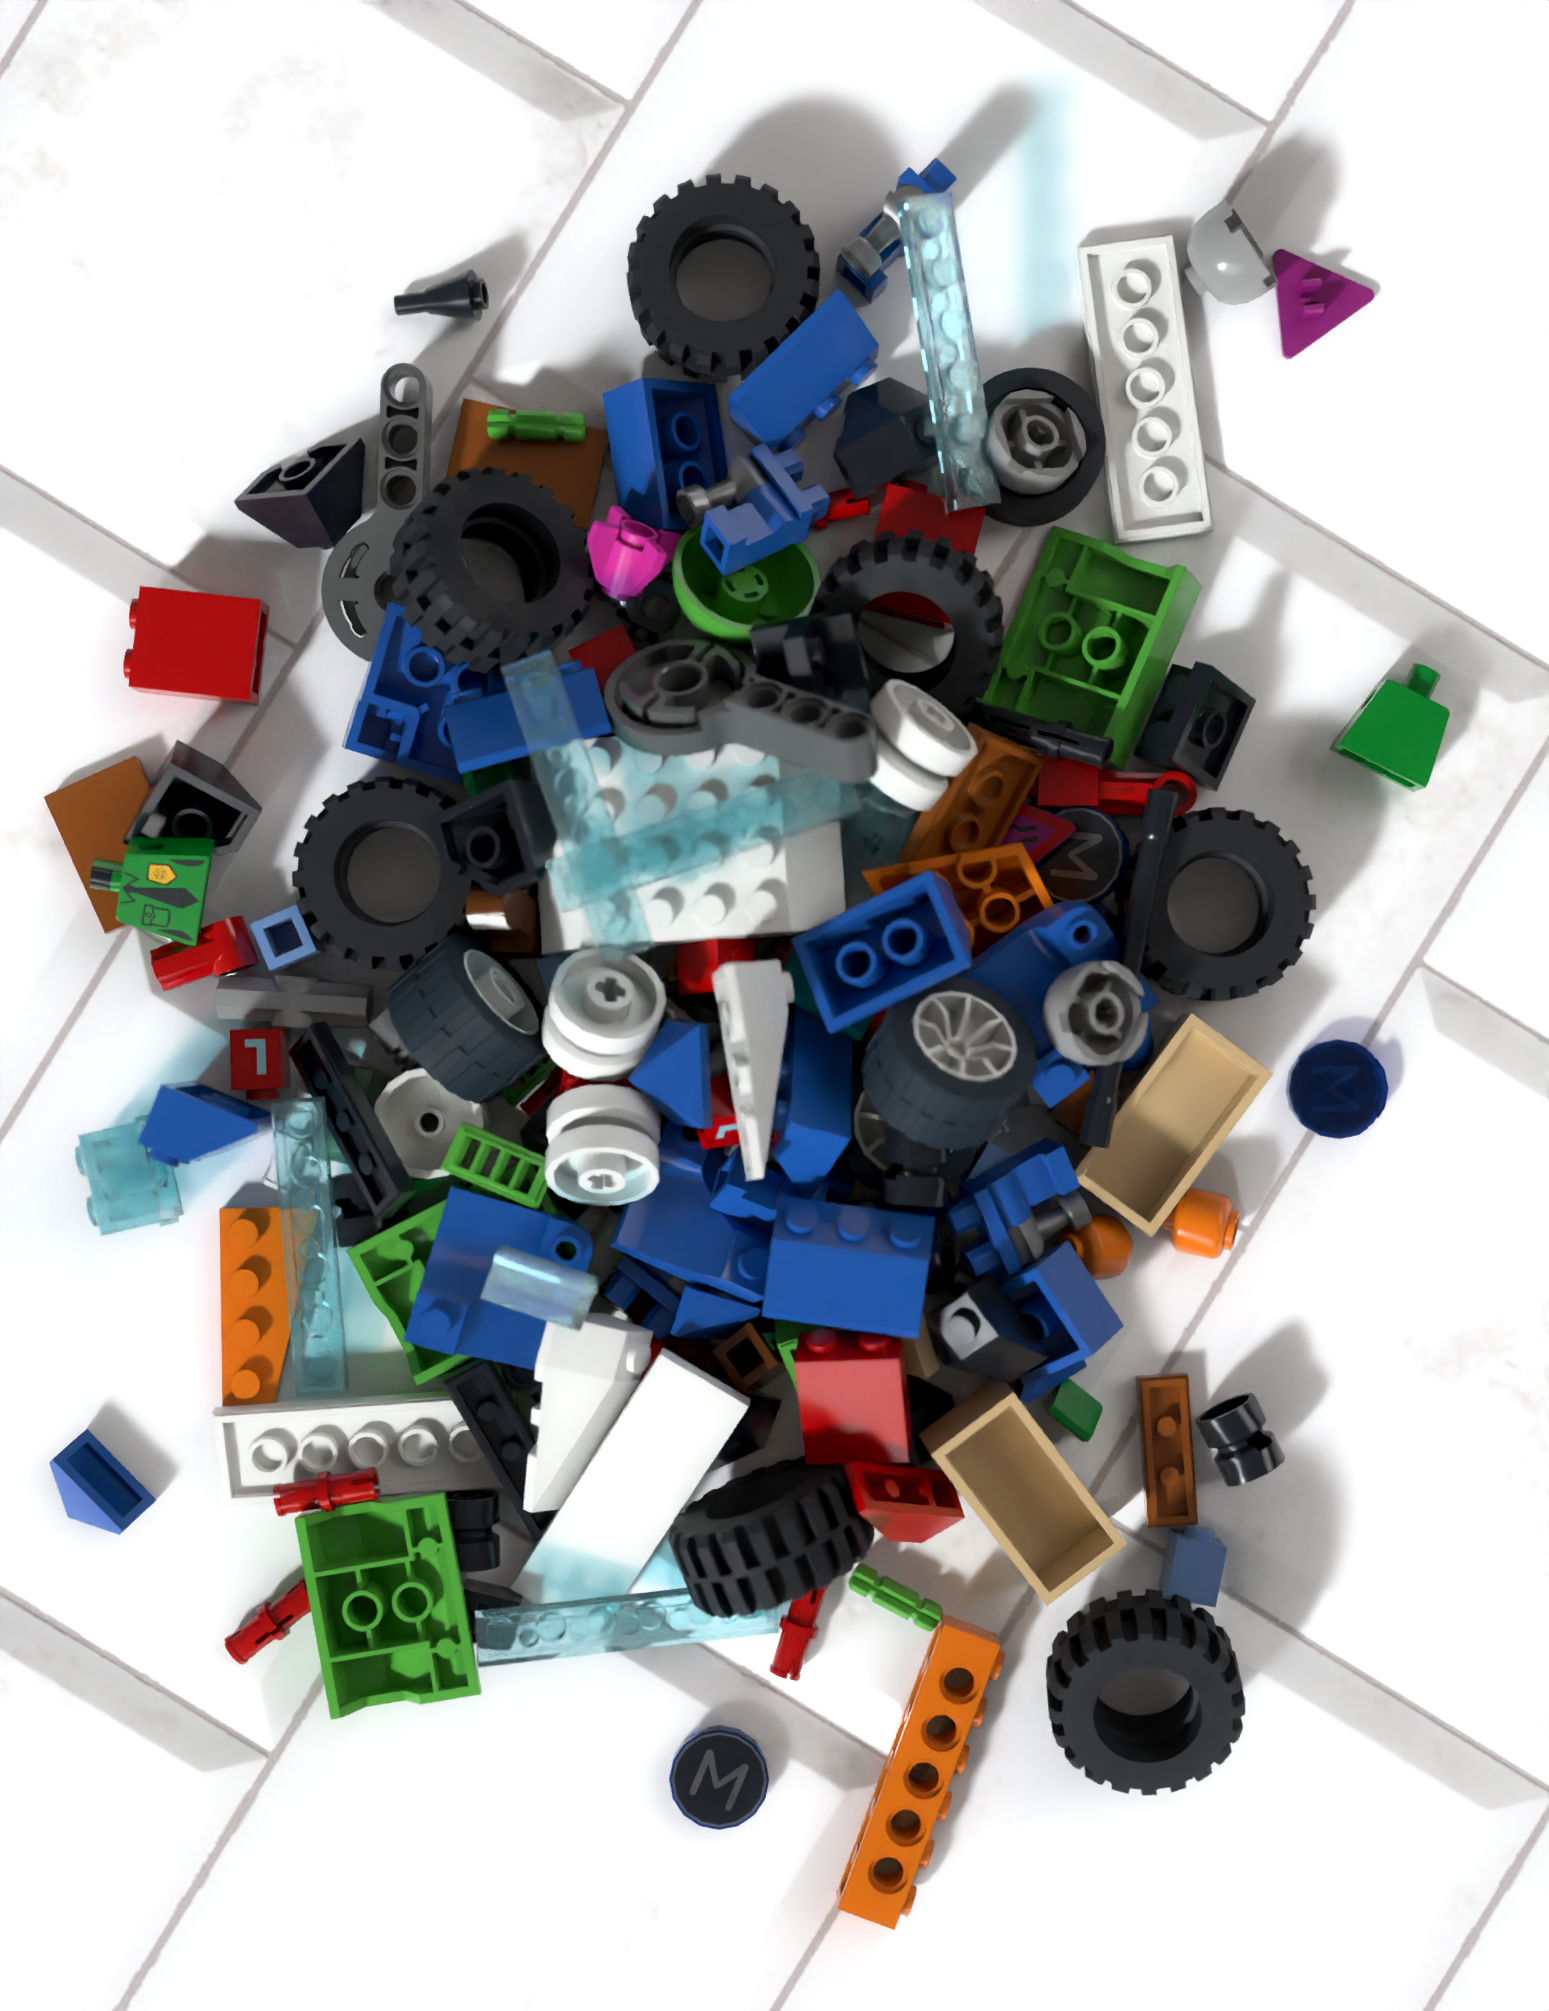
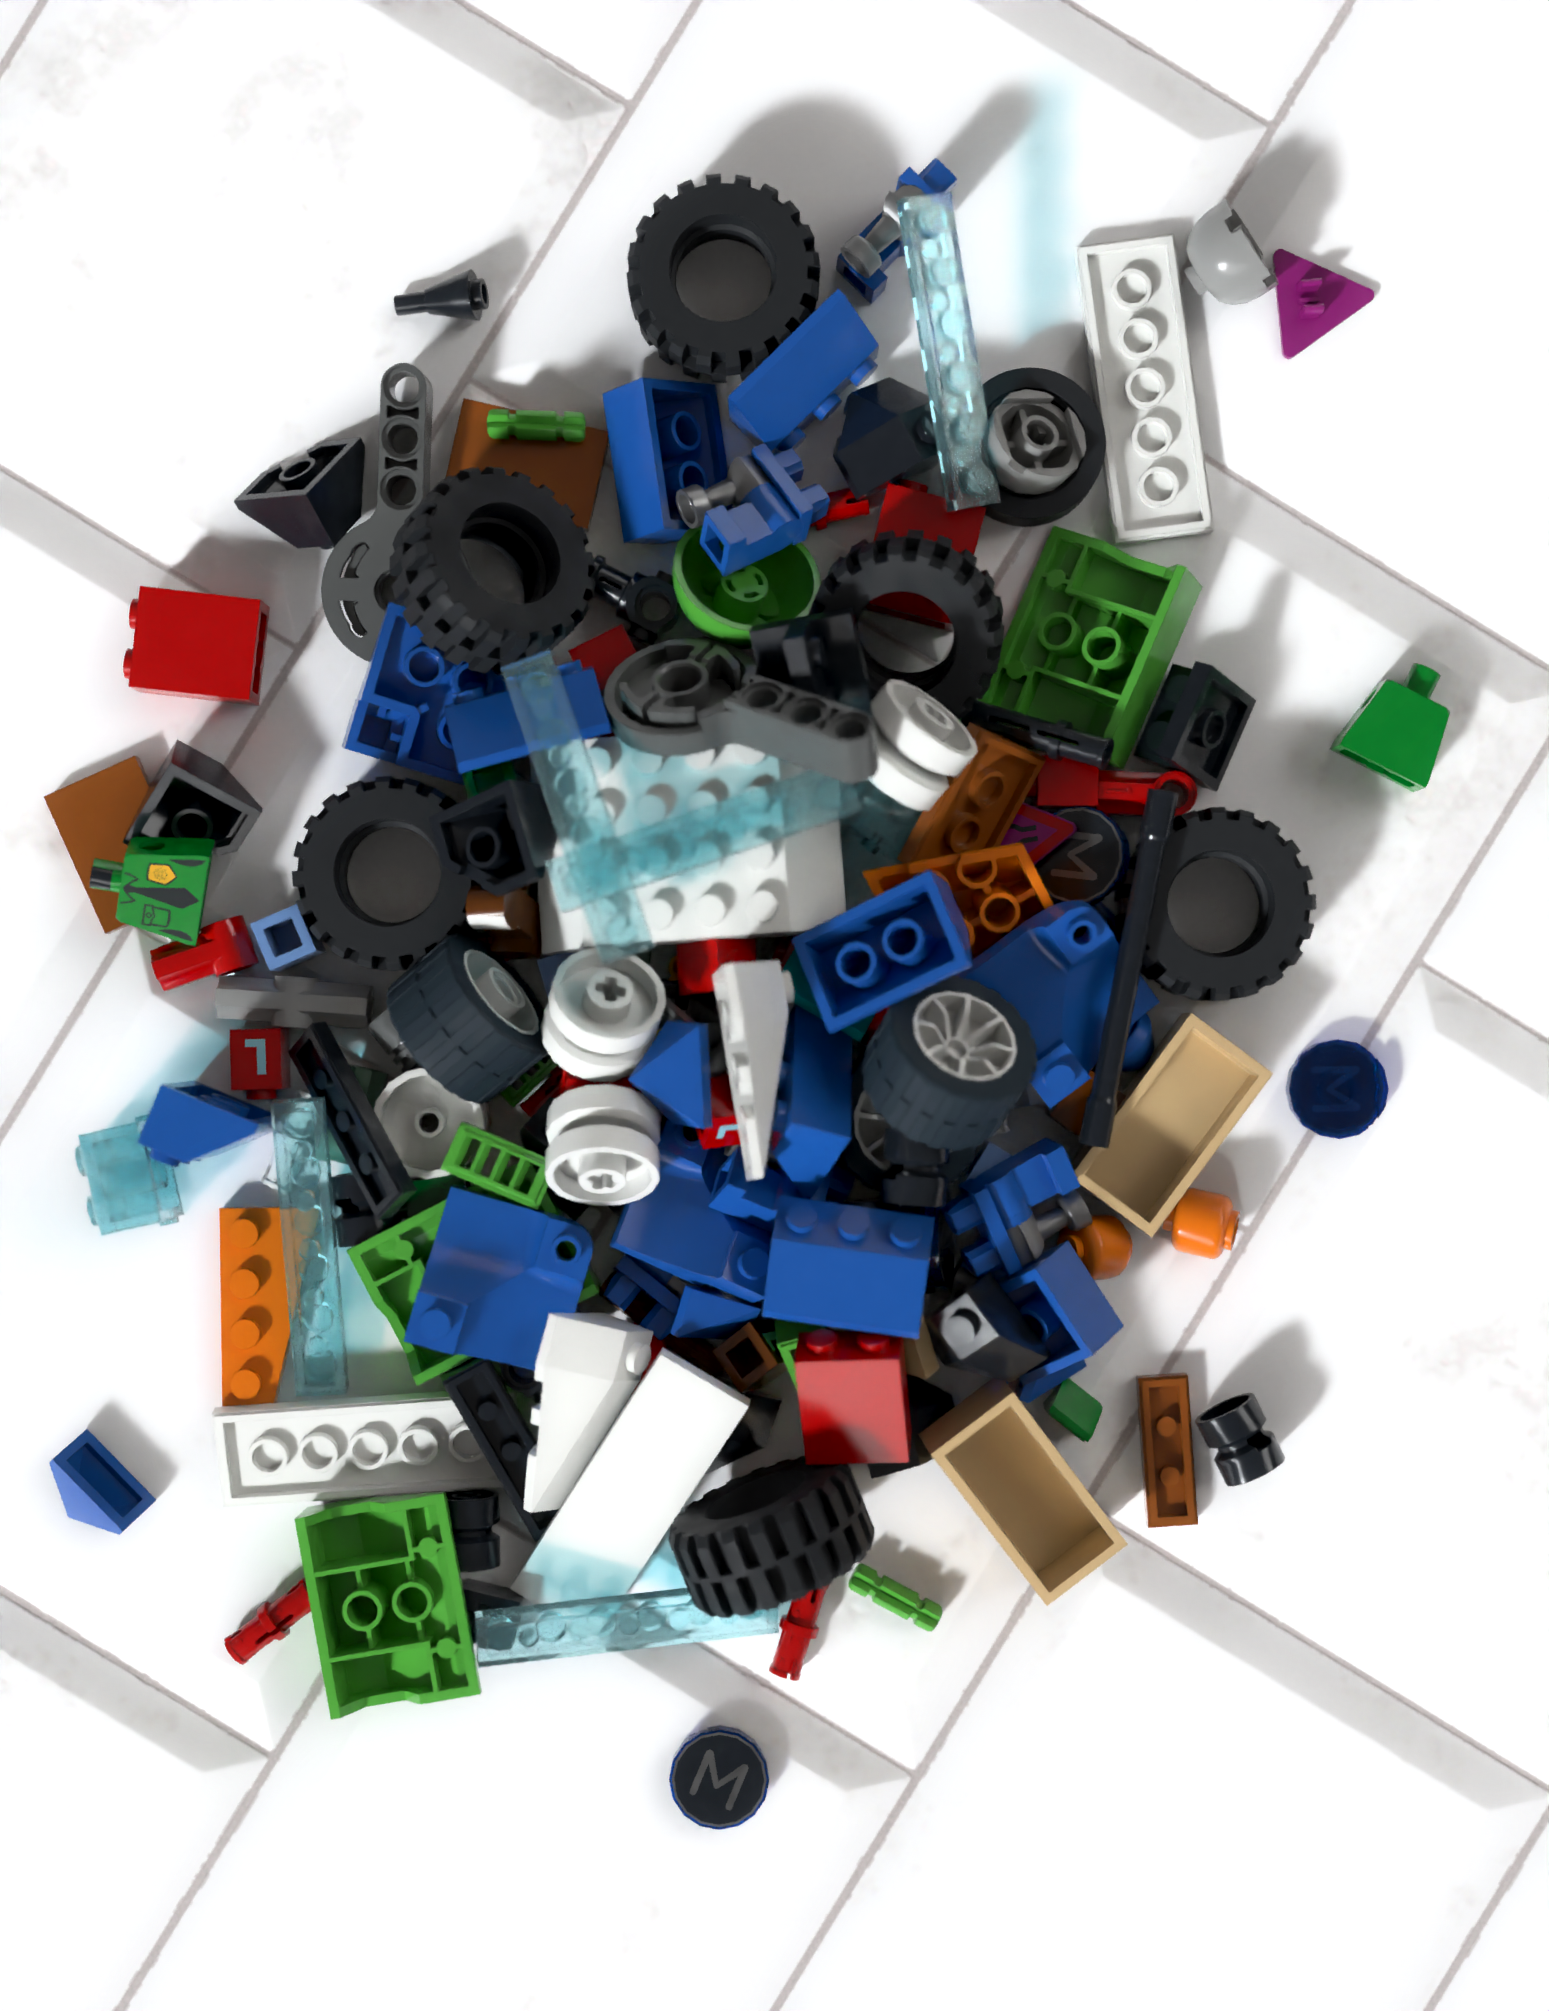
red pin [273,1467,381,1517] -> none
clear light blue panel [481,1246,599,1332] -> none
dark pink brick [587,505,682,600] -> none
orange brick [836,1613,1005,1930] -> none
red slope [844,1461,965,1543] -> none
light grey cylinder [1042,961,1148,1065] -> none
black tyre [1046,1589,1246,1795] -> none
medium blue brick [1159,1524,1227,1608] -> none

